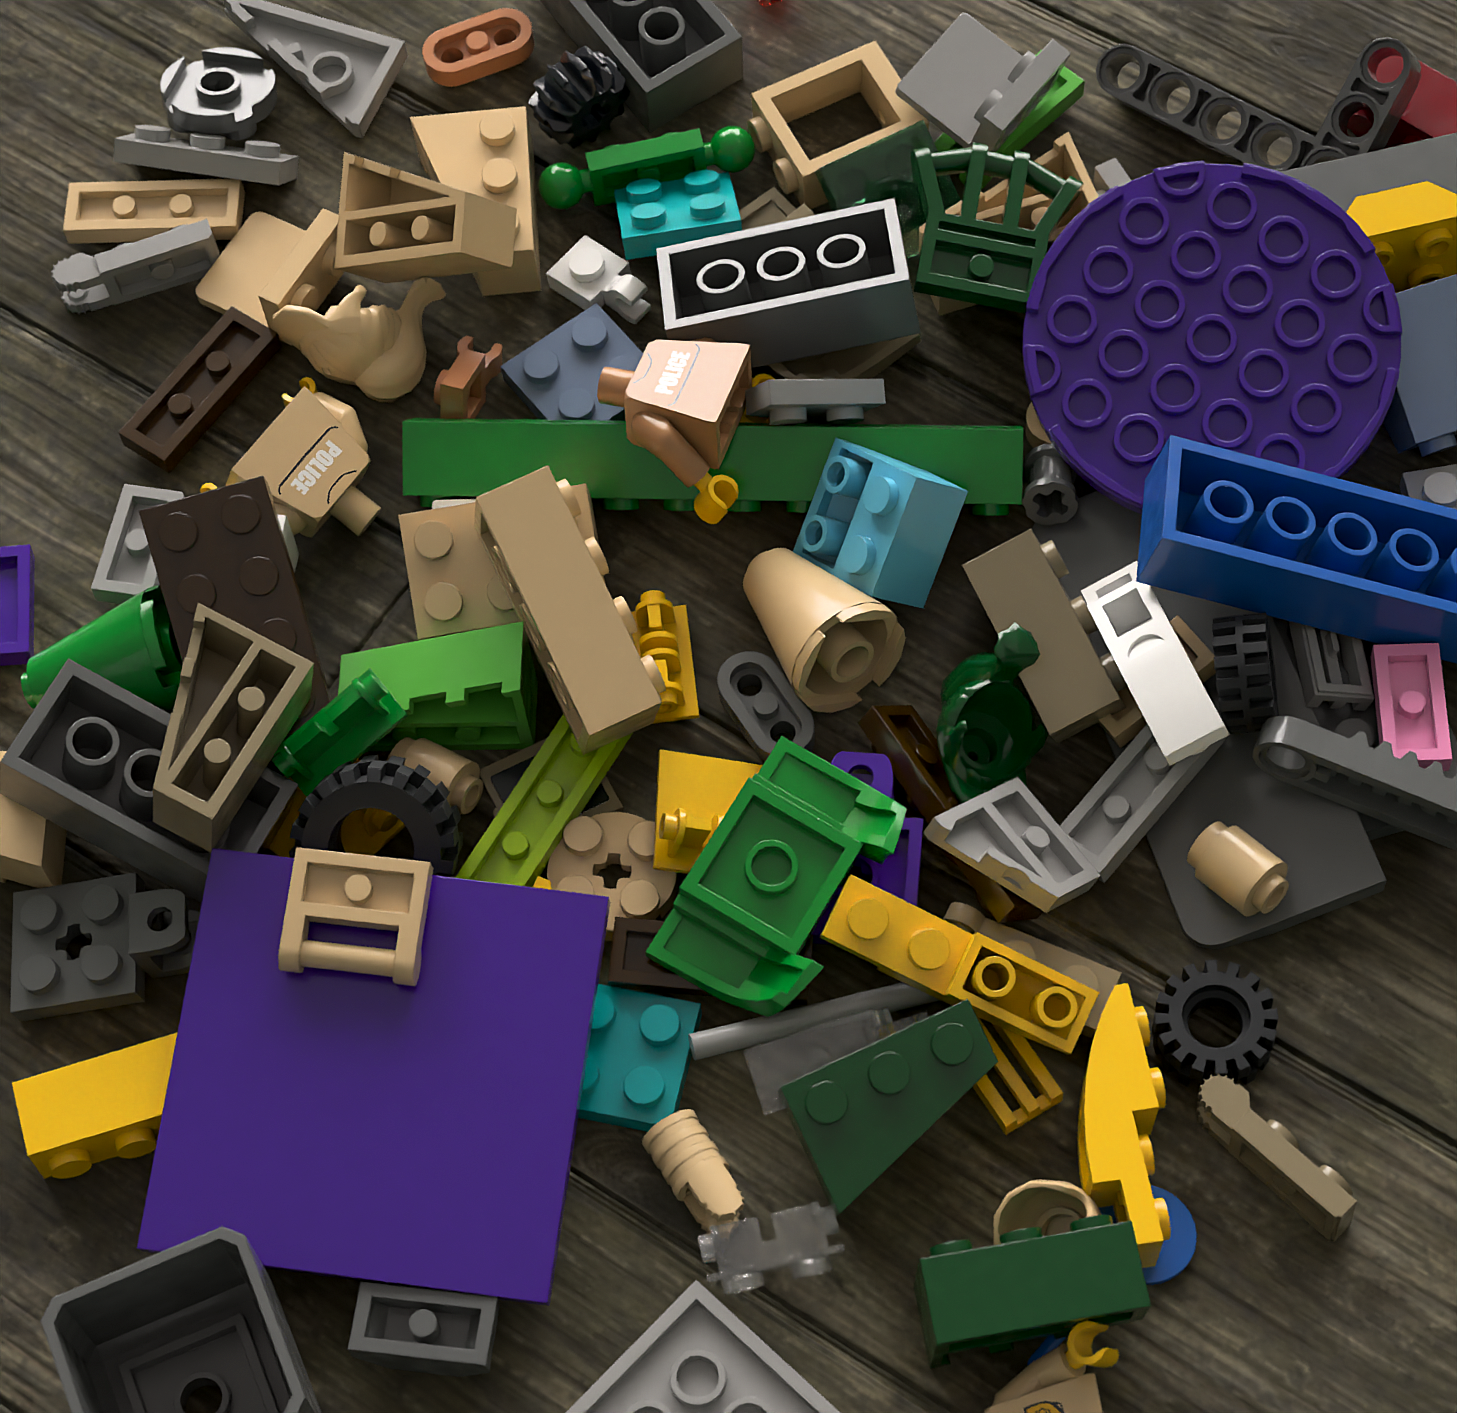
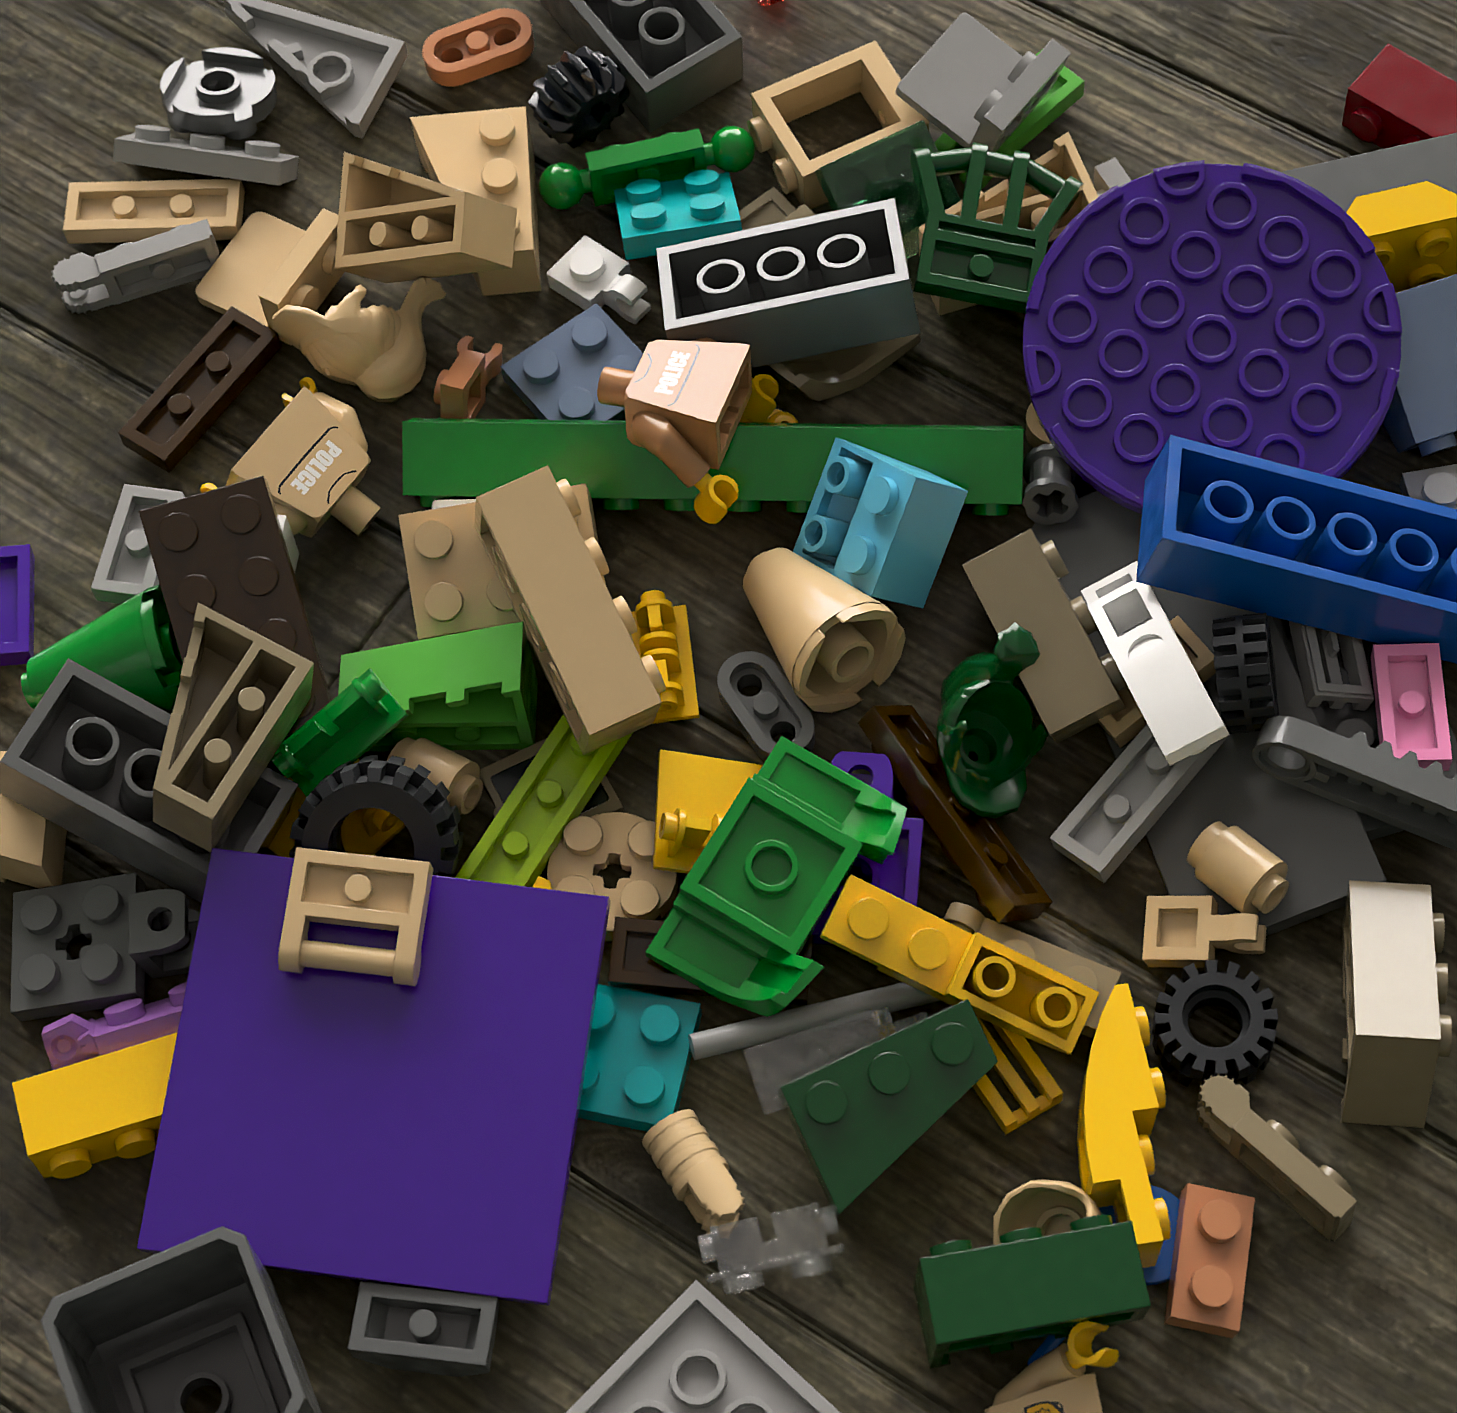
light grey wing [745,379,886,425] -> none
light grey wing [923,777,1101,913] -> none
dark grey beam [1096,37,1421,172] -> none
none -> medium lavender hinge [42,982,187,1070]
none -> tan plate [1142,896,1266,968]
none -> nougat plate [1164,1183,1255,1338]
none -> wedge [1341,880,1452,1128]

